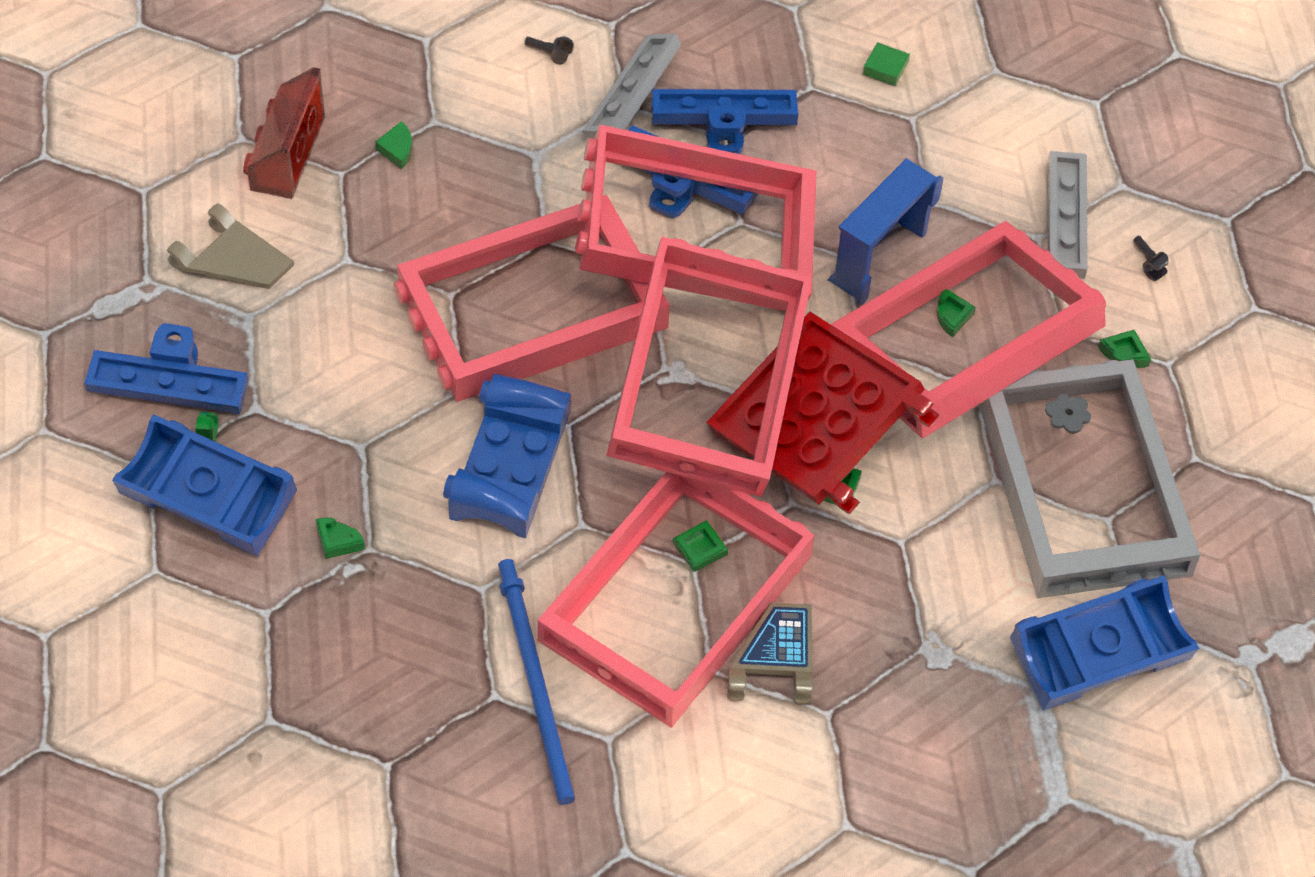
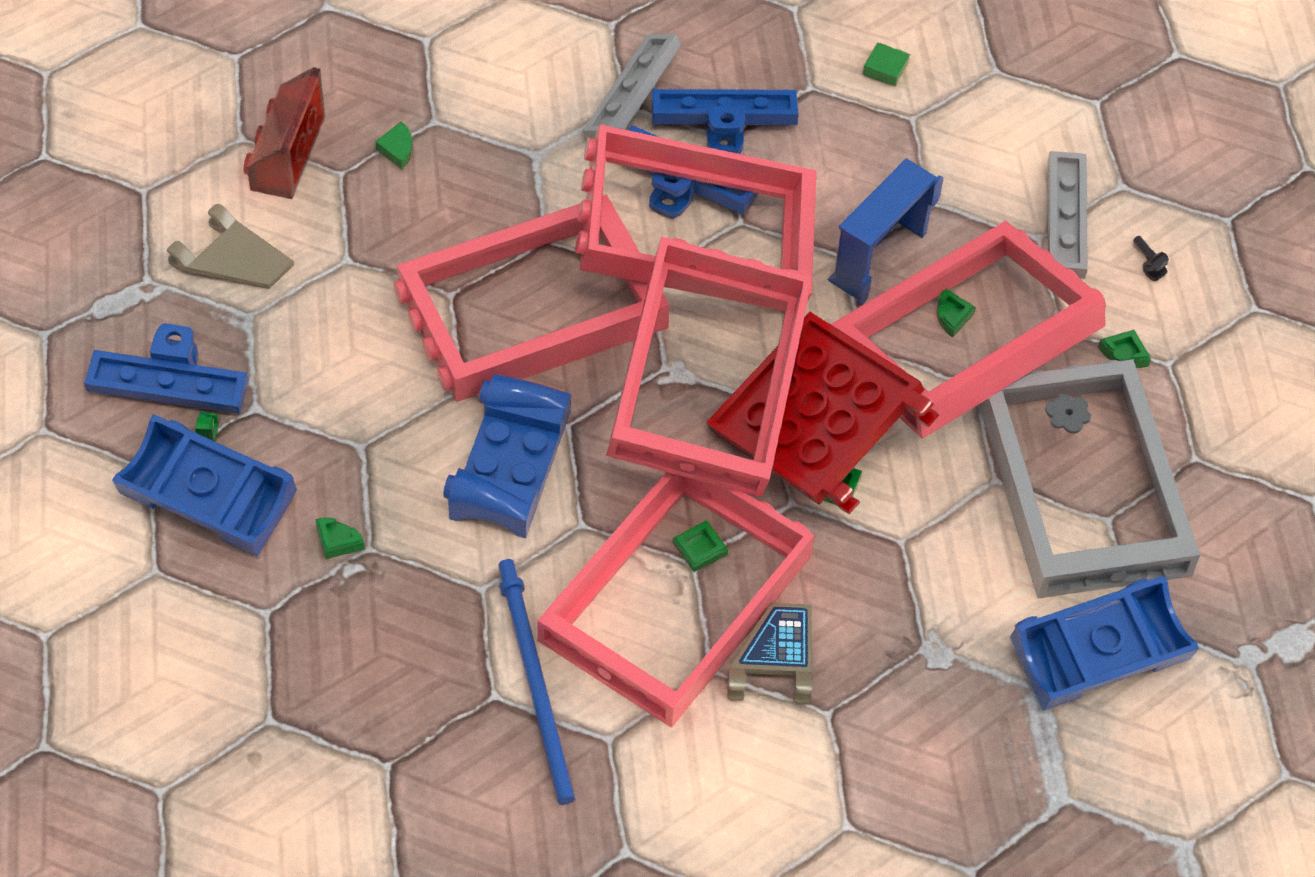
black hand [525,36,574,65] -> none

